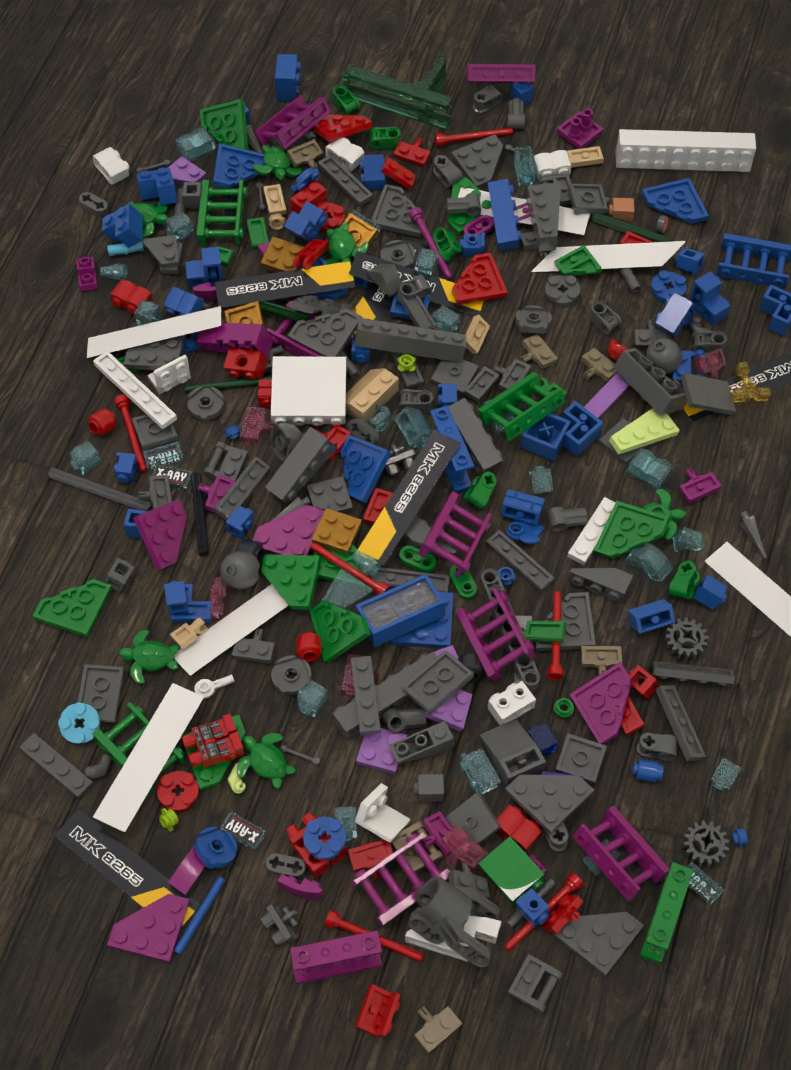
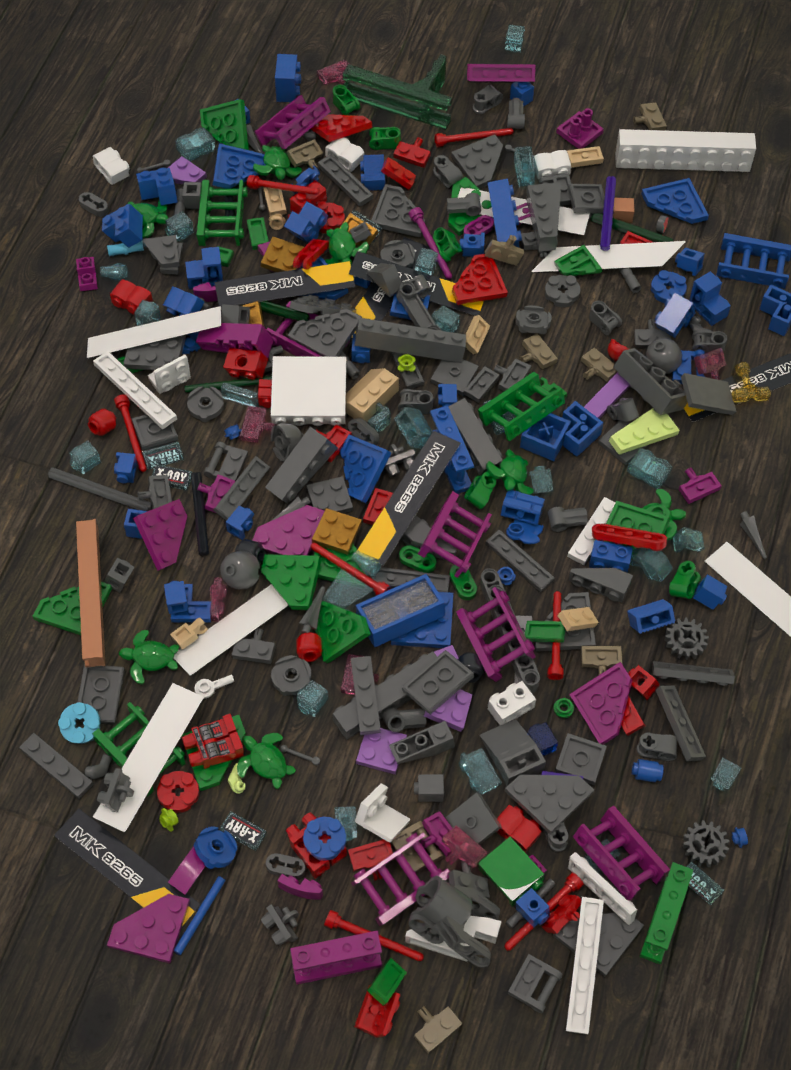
none -> nougat tile [76,519,105,667]
none -> dark grey hips [97,768,134,812]
none -> dark grey brick [221,304,250,324]
none -> clear light blue tile [221,383,259,408]
none -> red piece [247,175,320,195]
none -> dark grey piece [299,586,325,633]
none -> clear pink plate [317,60,353,86]
none -> dark grey plate [350,222,372,243]
none -> green tile [367,958,407,1005]
none -> dark tan plate [485,235,524,266]
none -> green animal [486,449,533,495]
none -> clear light blue brick [505,24,525,52]
none -> tan plate [557,607,599,631]
none -> white plate [566,897,604,1035]
none -> white plate [568,852,637,925]
none -> blue bracket [589,540,632,573]
none -> red plate [592,524,667,551]
none -> dark purple axle [600,176,616,251]
none -> dark grey piece [607,398,639,422]
none -> dark tan plate [633,102,667,131]

